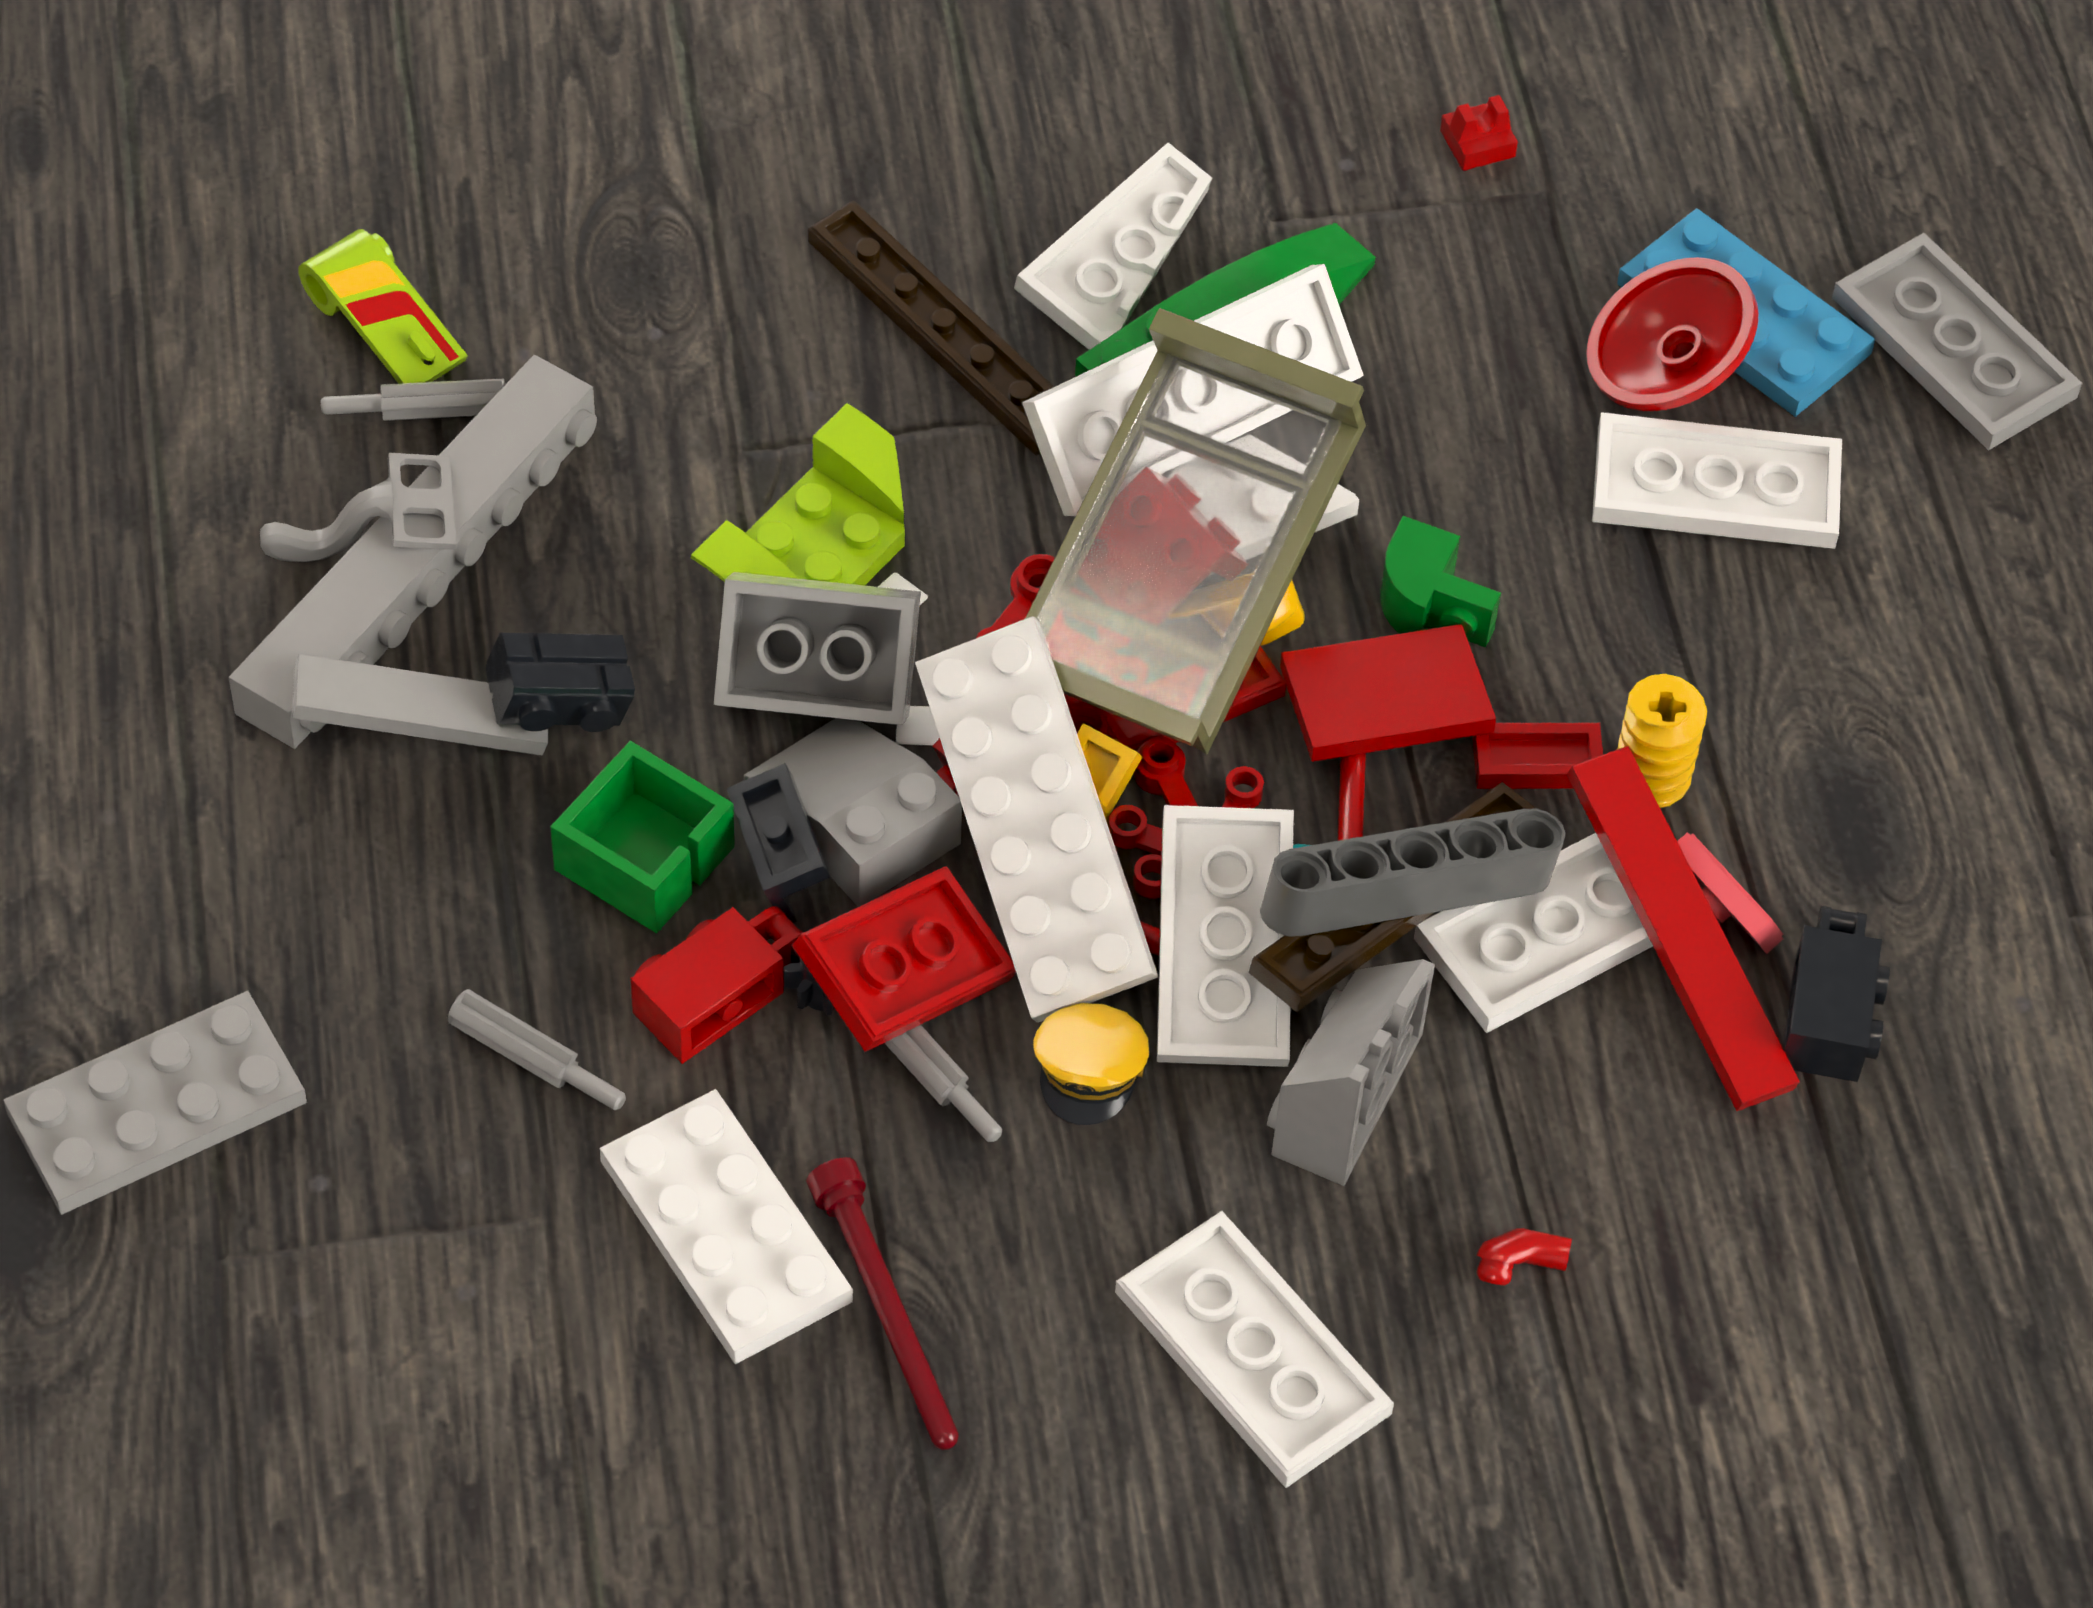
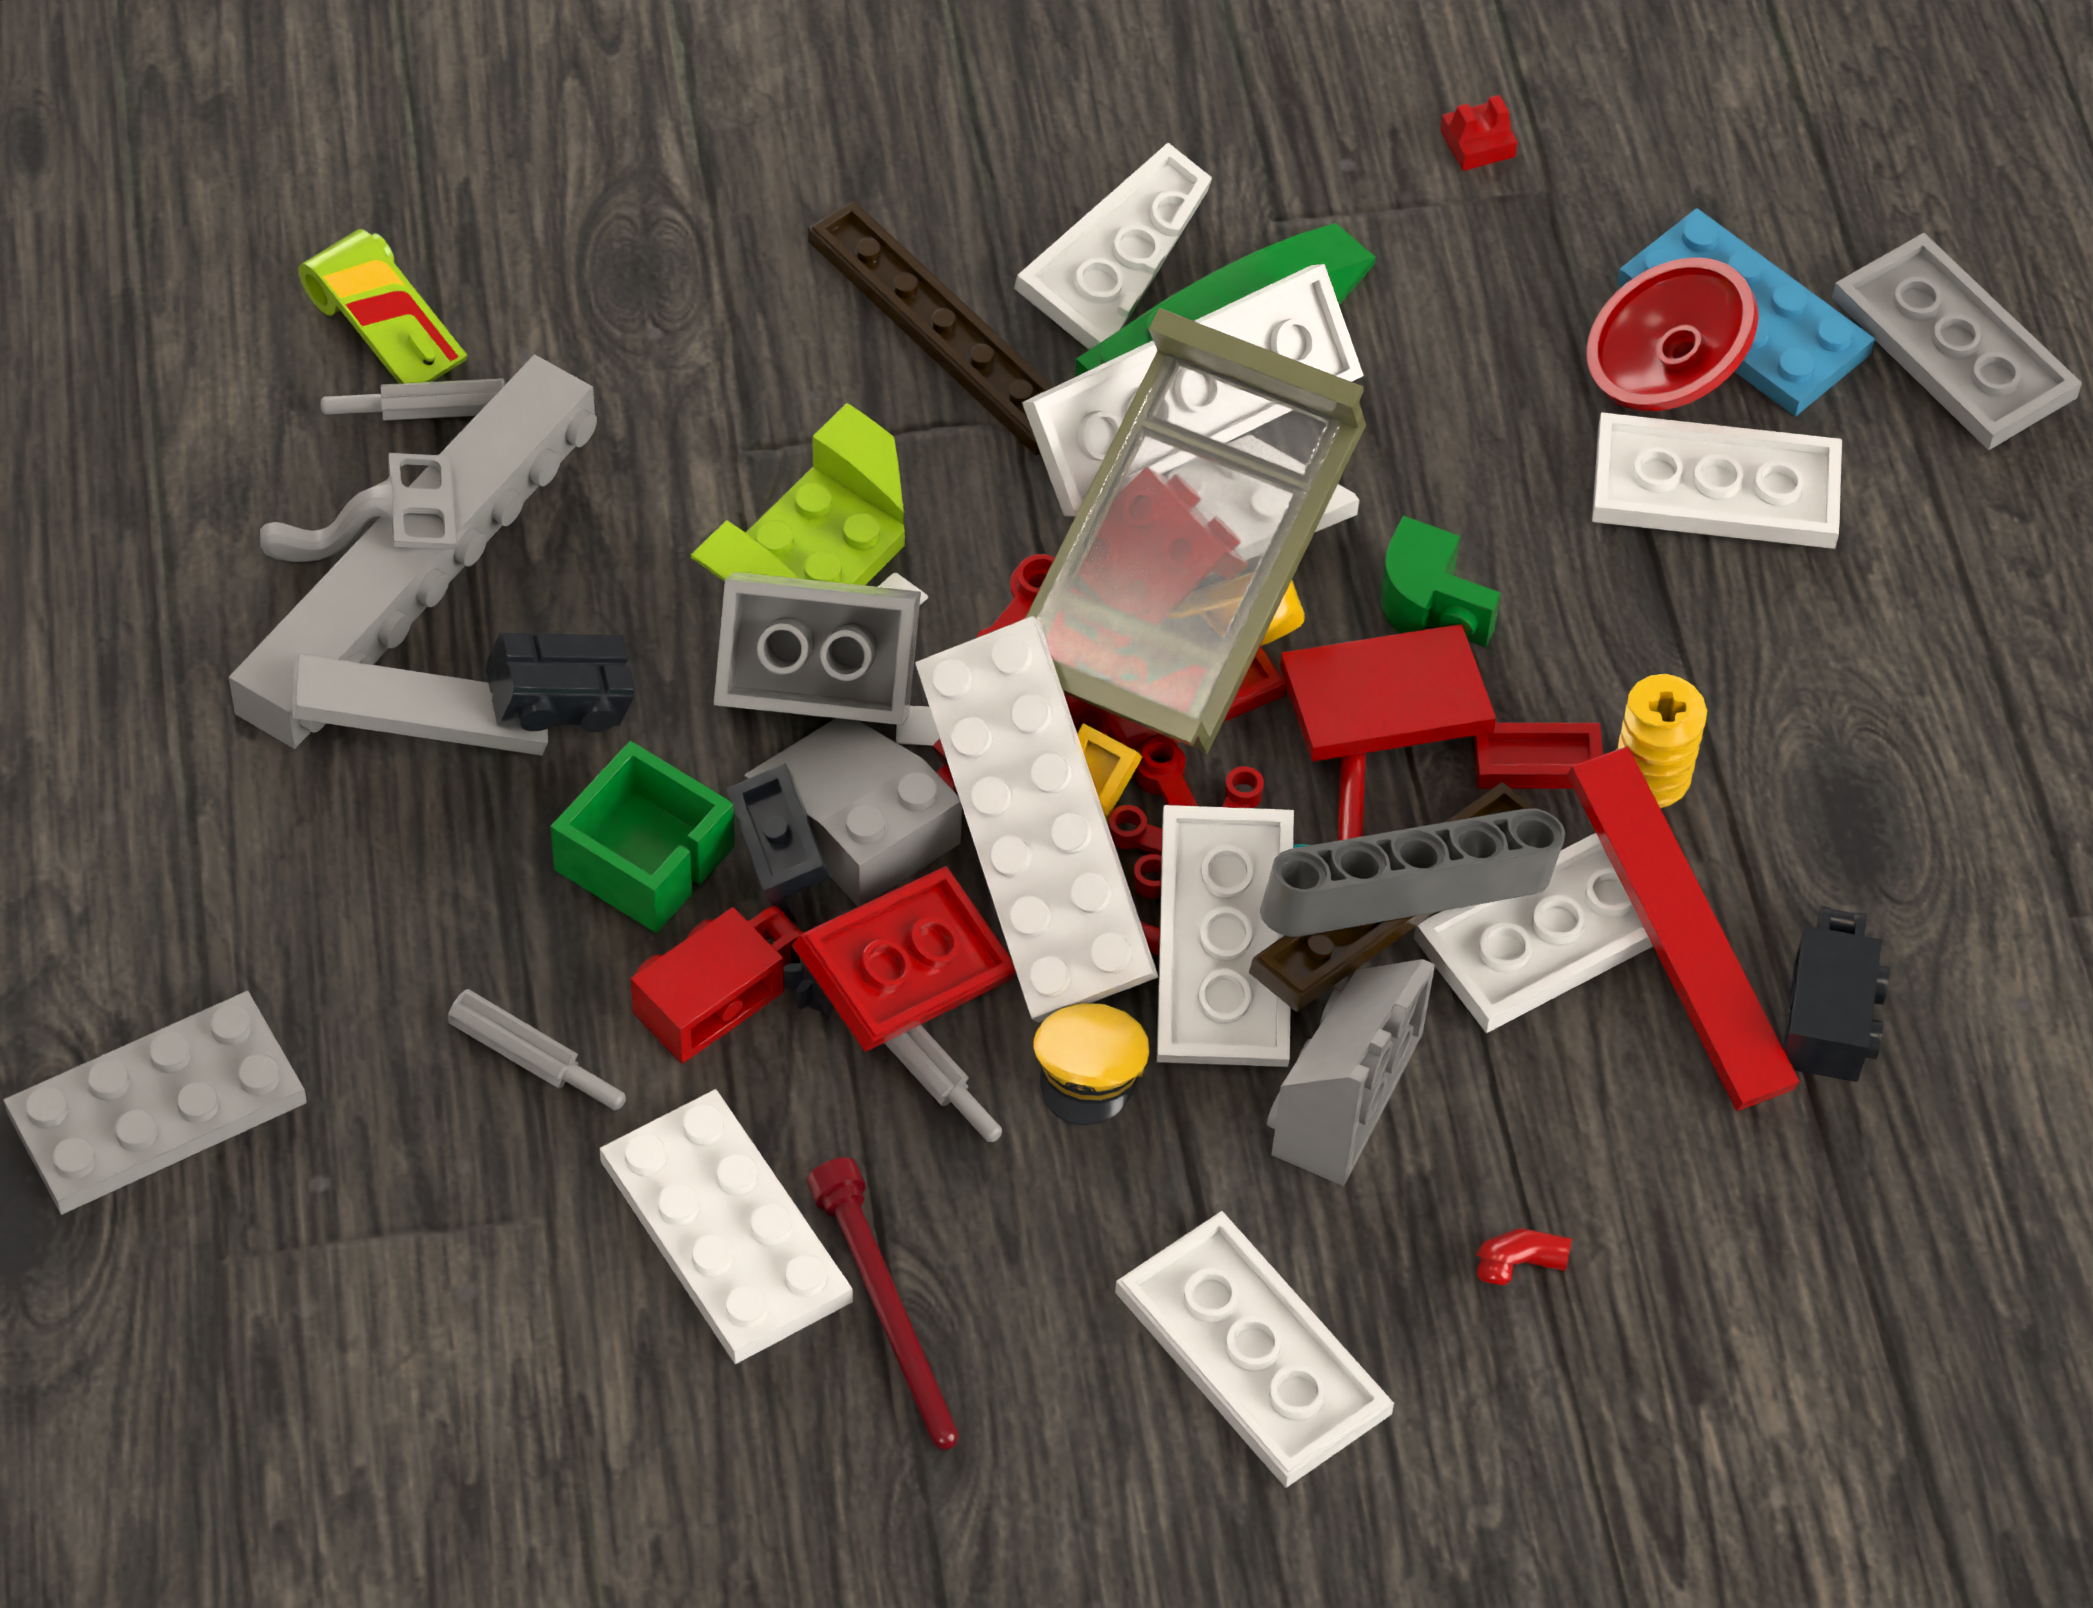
coral plate [1677,832,1783,954] -> none

